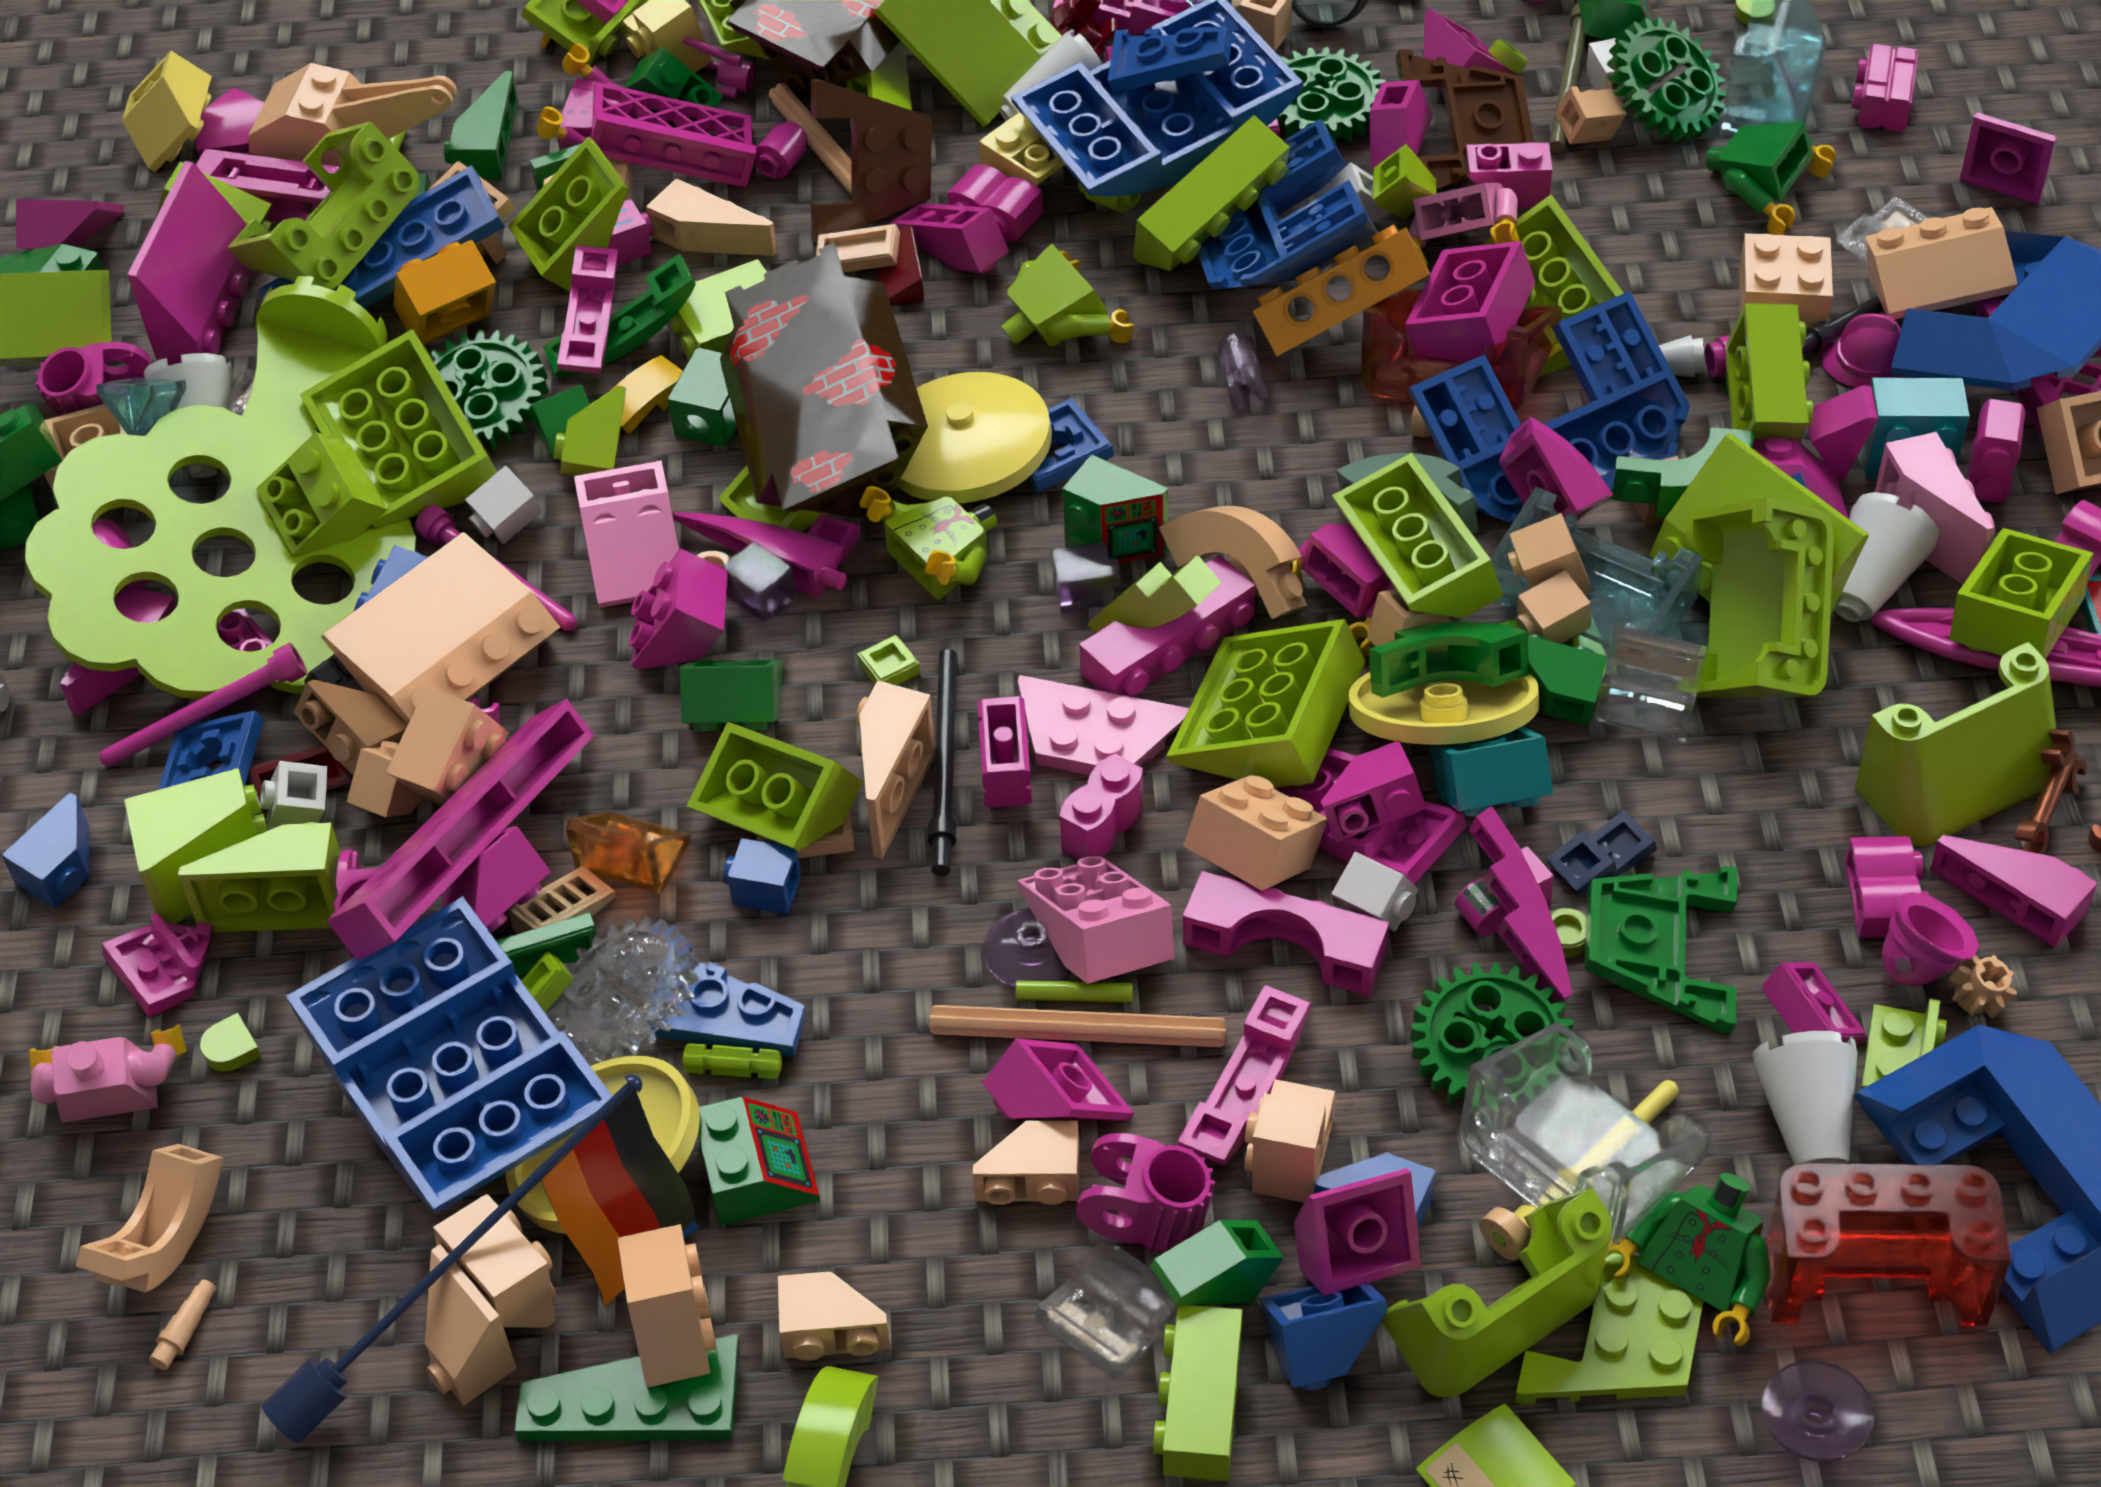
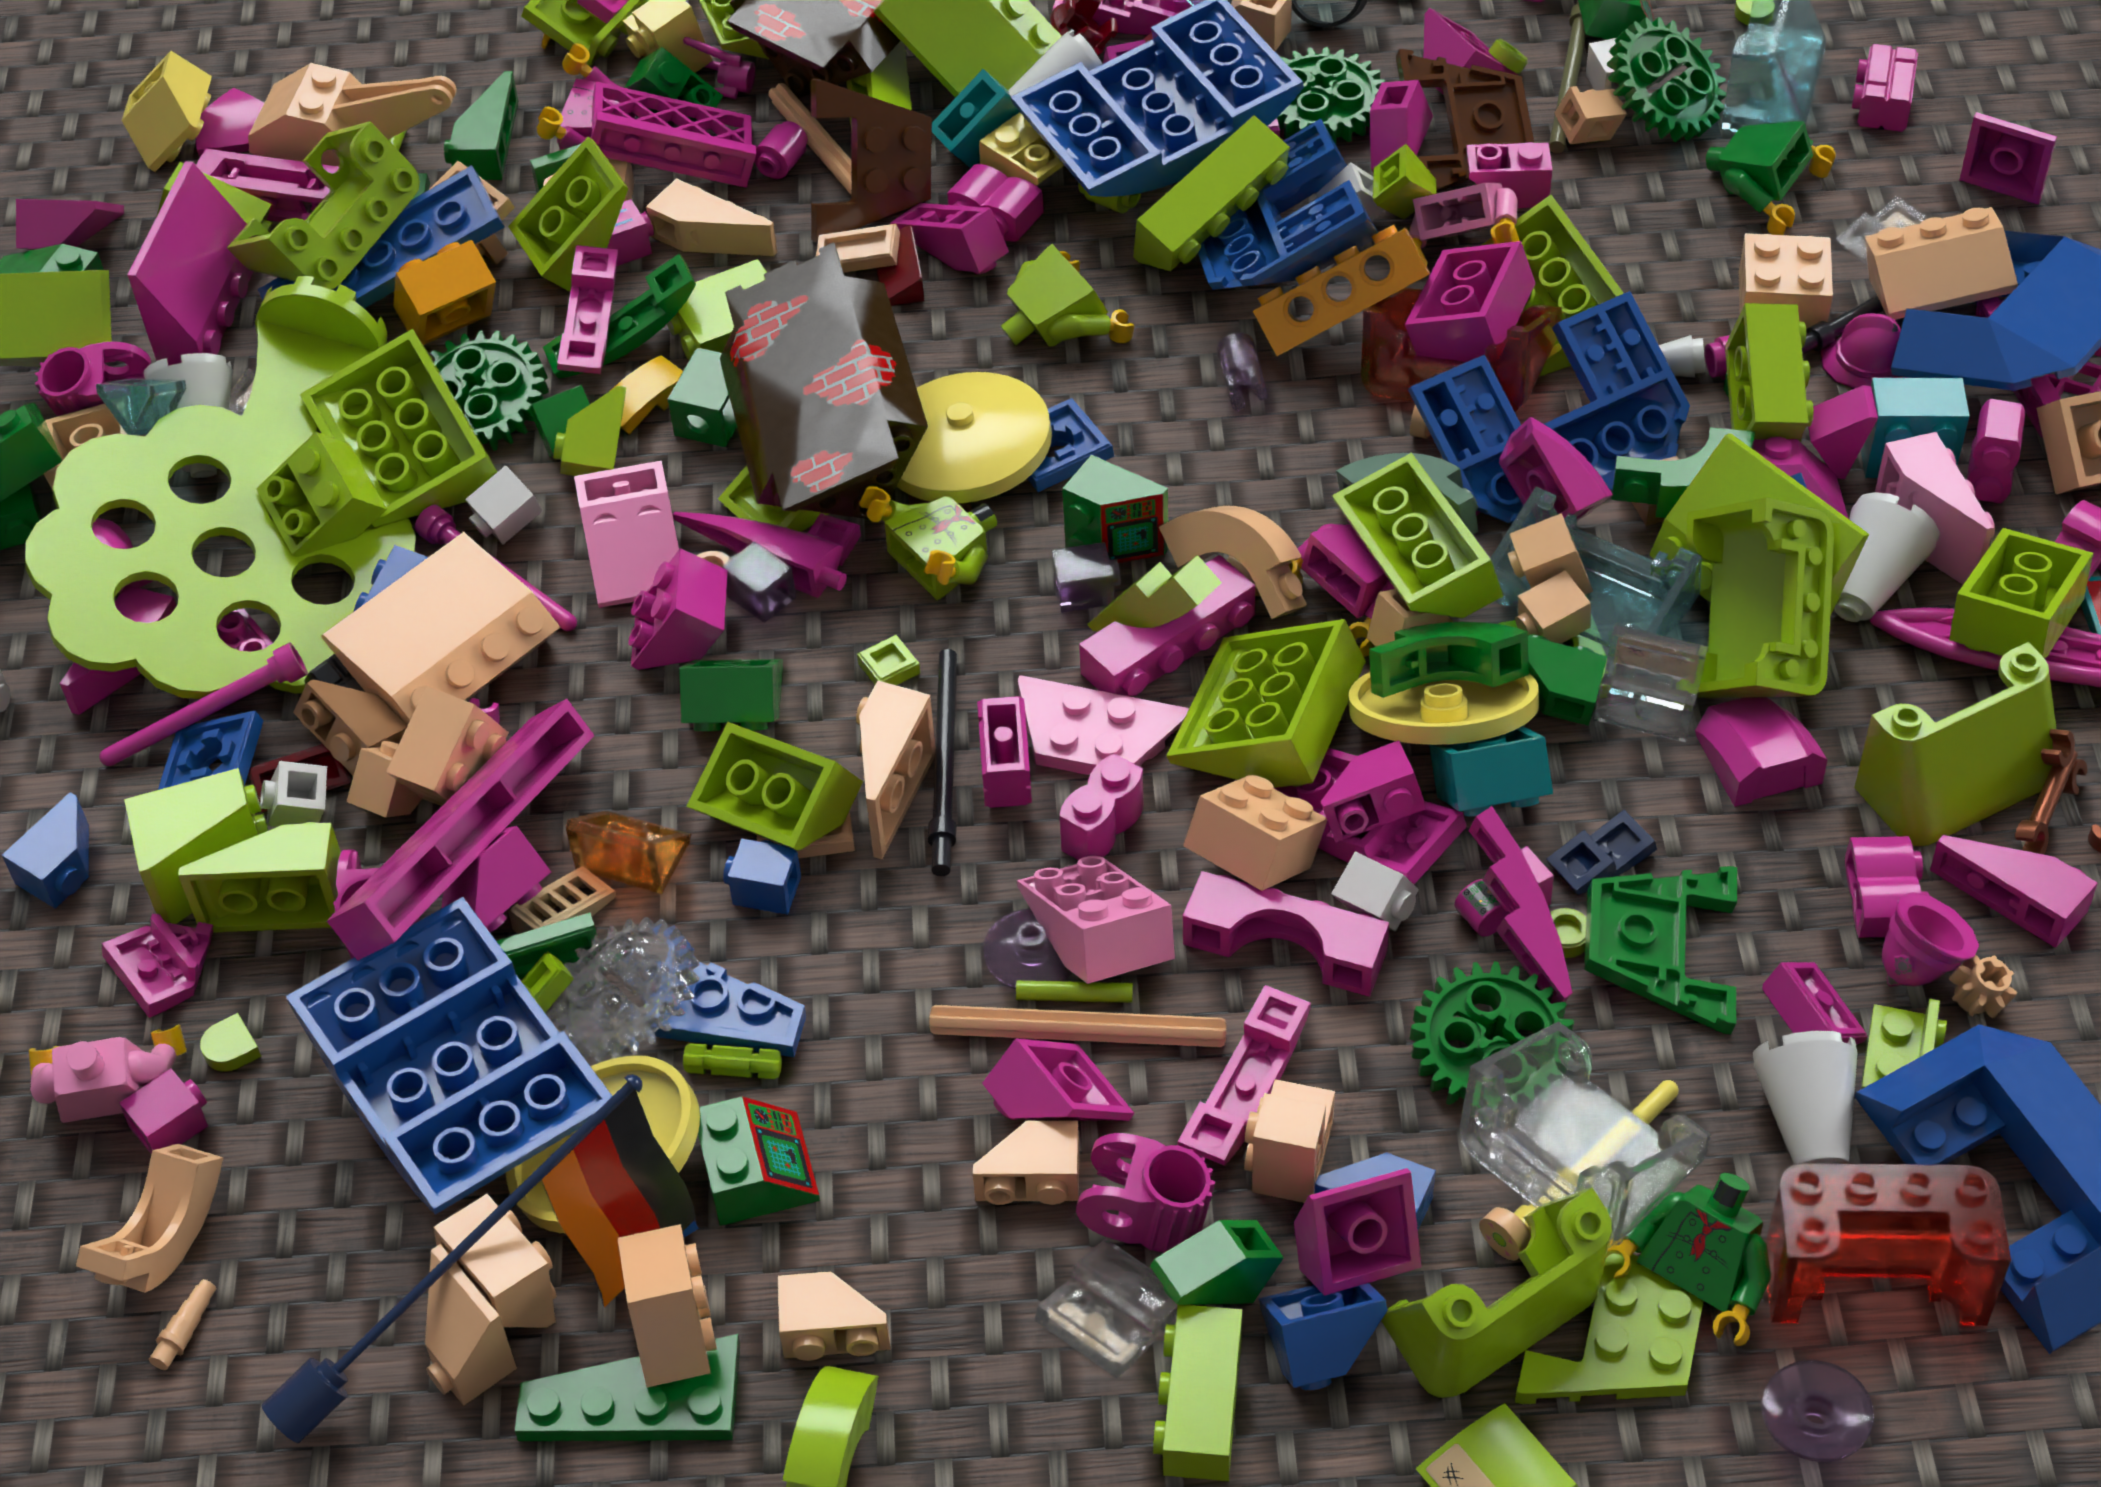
blue wing [1108,27,1232,93] -> none
none -> dark pink brick [119,1068,208,1155]
none -> teal brick [932,69,1019,168]
none -> dark pink slope [1695,697,1828,807]

